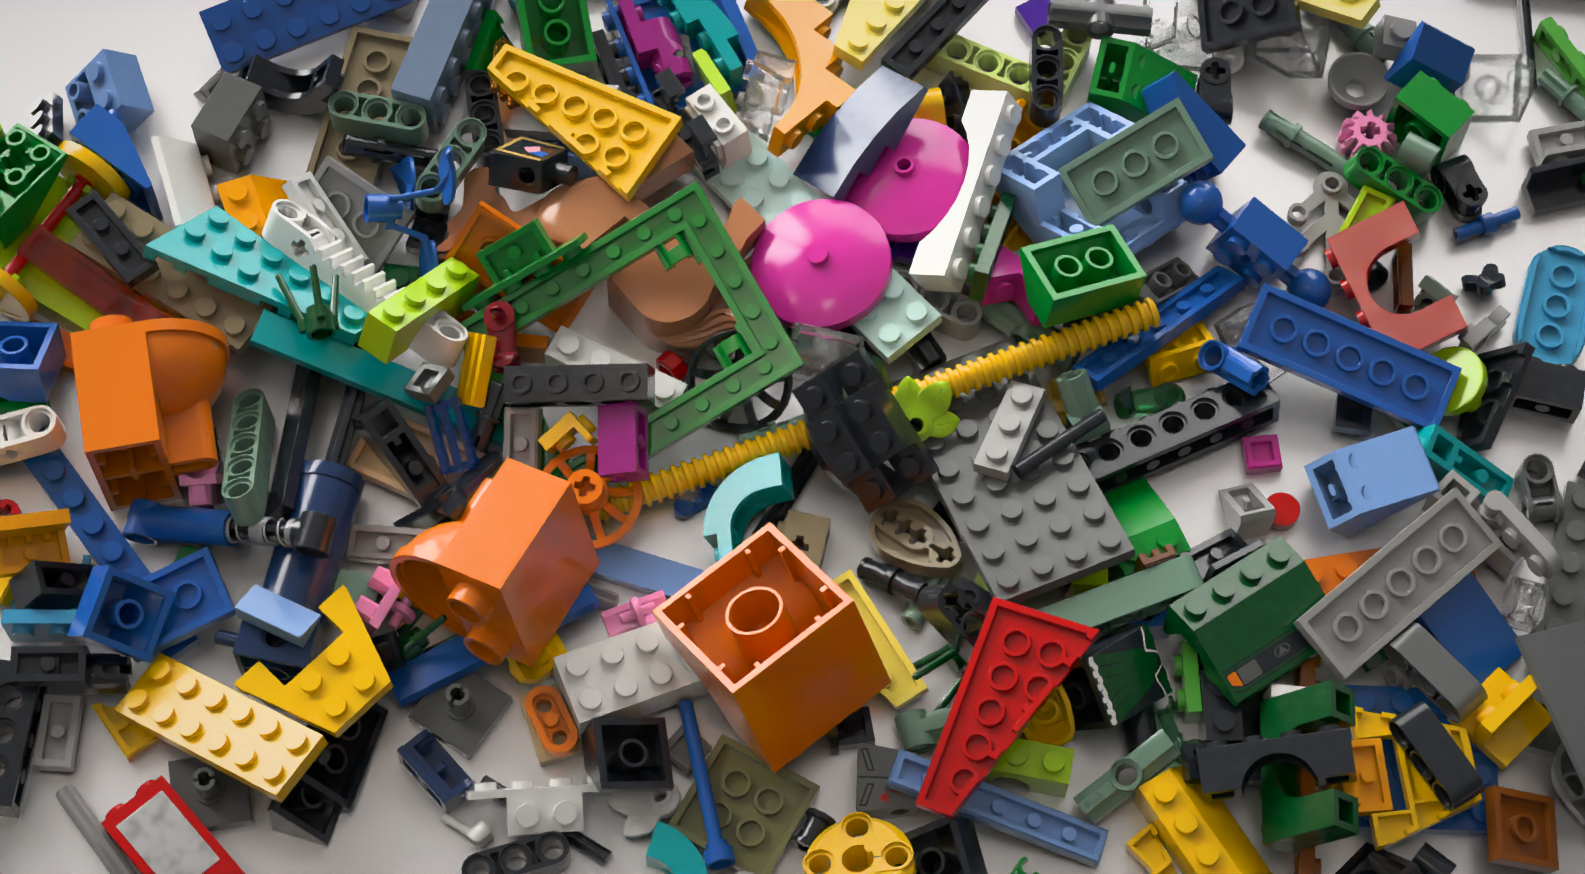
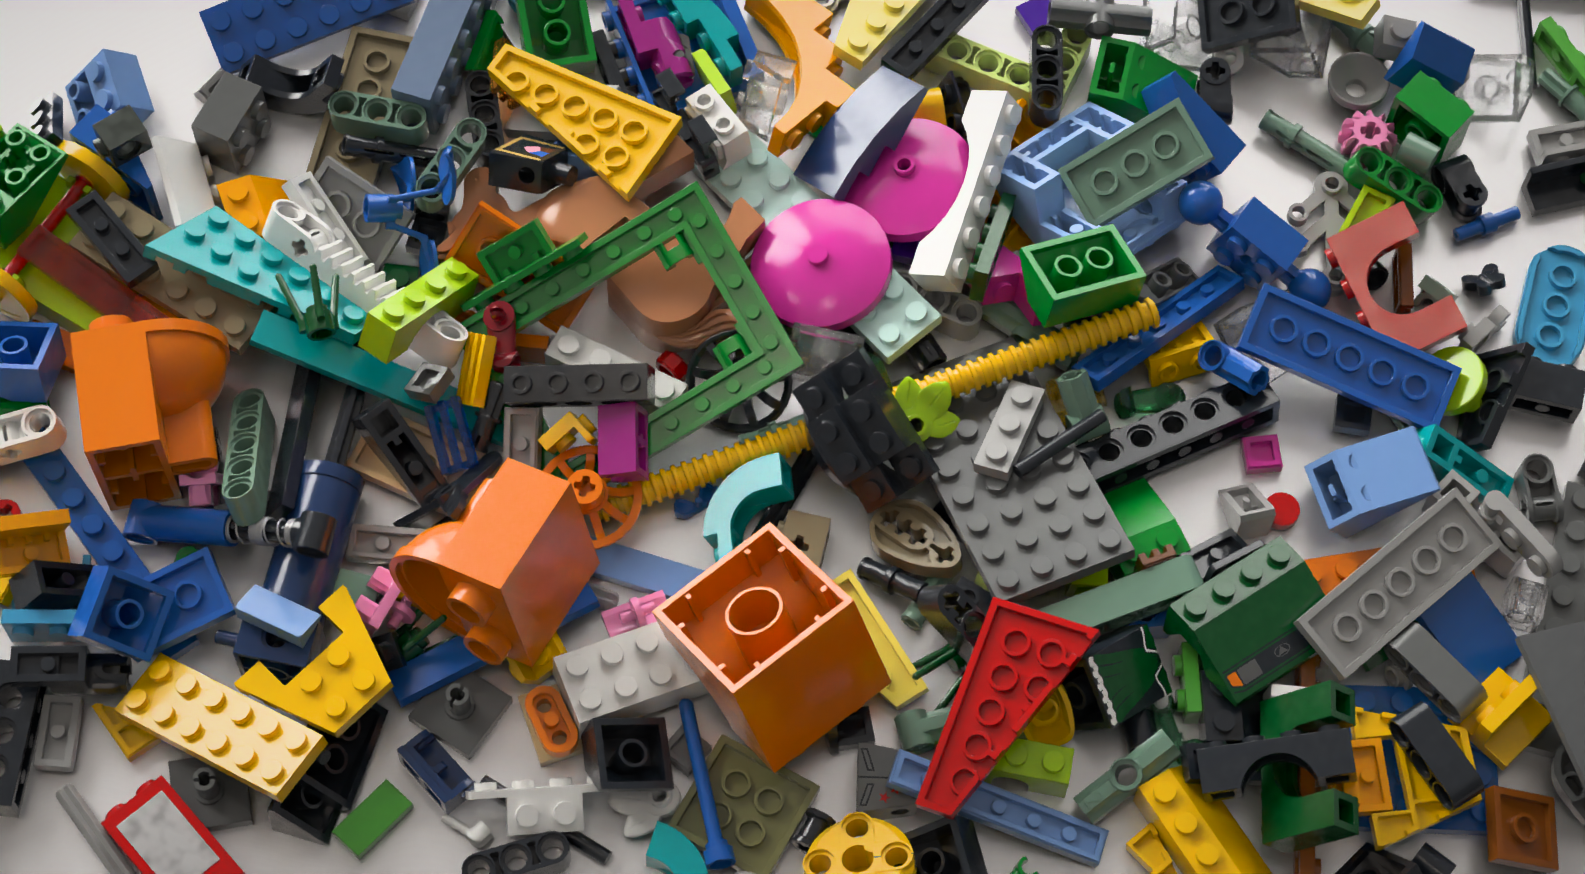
none -> pearl dark grey brick [92,105,153,168]
none -> bright green tile [332,779,414,860]

